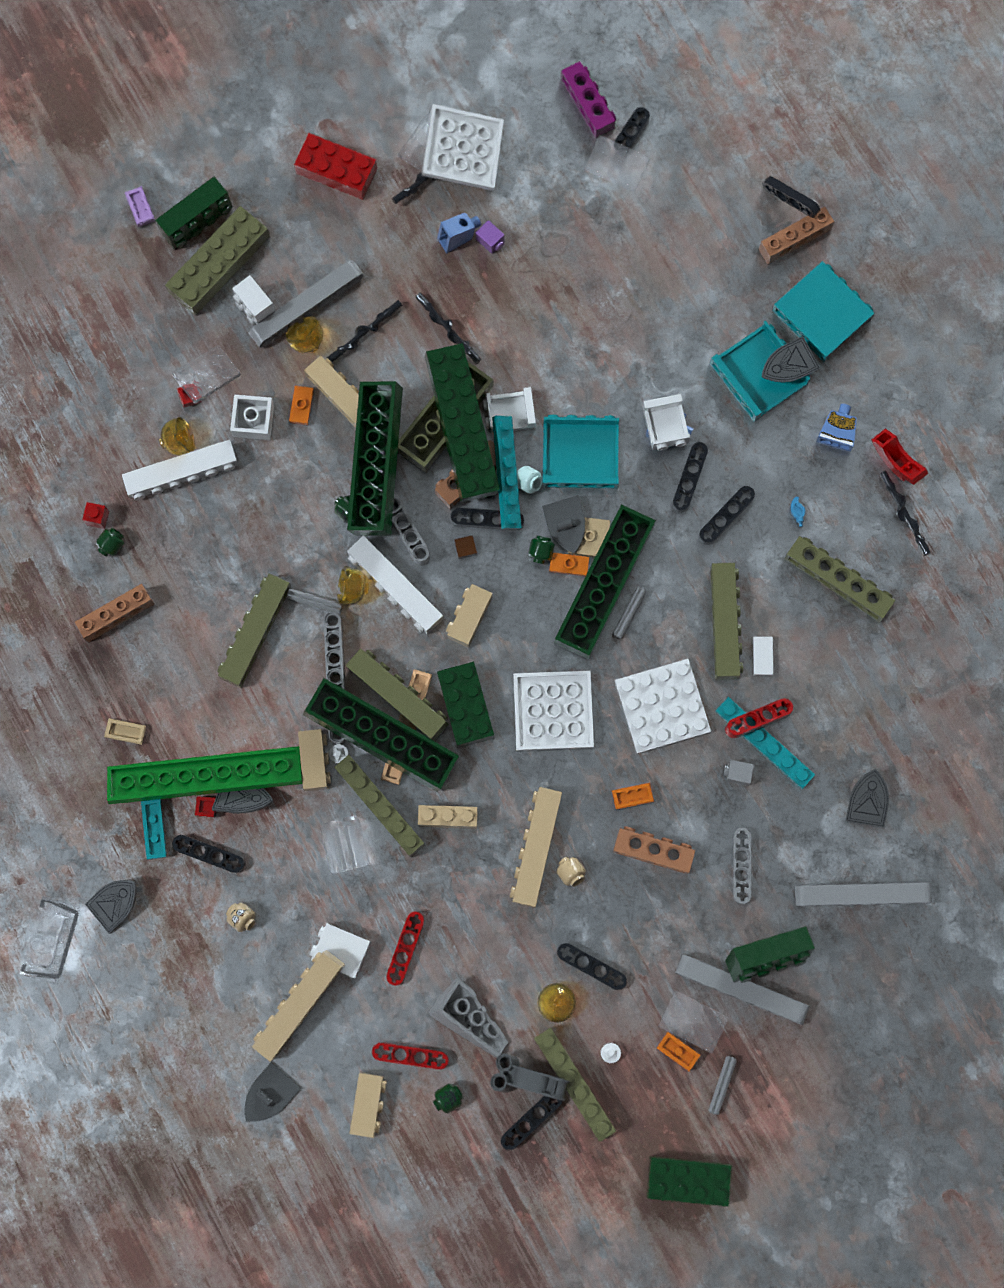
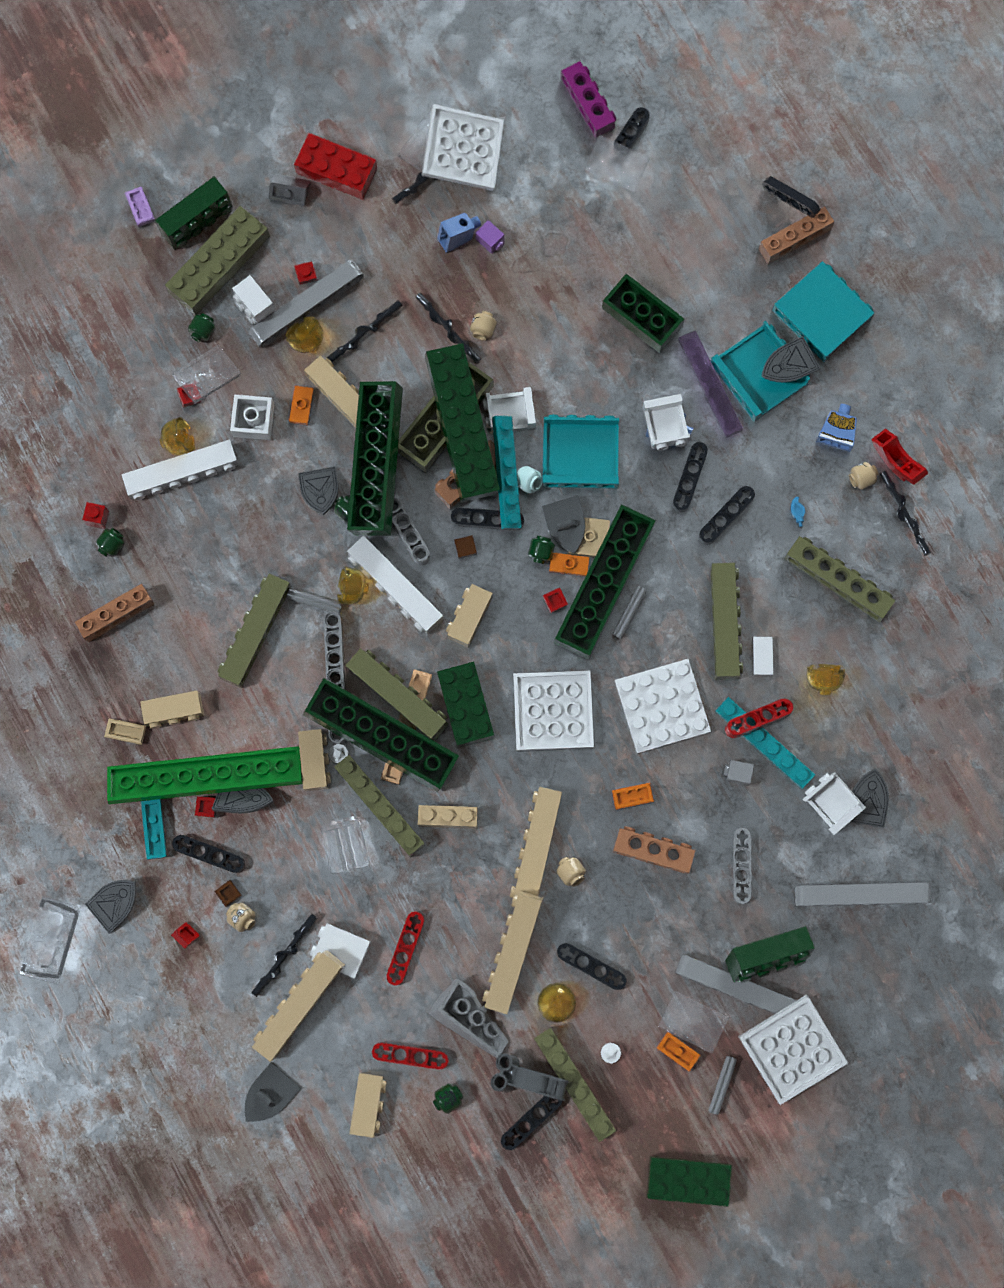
none -> tan brick [140,691,204,729]
none -> red plate [171,922,200,949]
none -> dark green head [188,313,216,342]
none -> reddish brown tile [214,880,242,907]
none -> black piece [251,913,317,997]
none -> flat silver panel [269,174,311,206]
none -> red plate [294,261,317,285]
none -> dark grey shield [298,467,338,515]
none -> tan head [470,311,497,341]
none -> tan brick [482,891,543,1014]
none -> red plate [542,587,568,613]
none -> dark green brick [602,273,685,353]
none -> clear purple plate [678,330,743,438]
none -> white plate [738,995,848,1105]
none -> white panel [803,772,866,835]
none -> clear yellow cylinder [806,664,845,695]
none -> tan head [849,462,879,490]

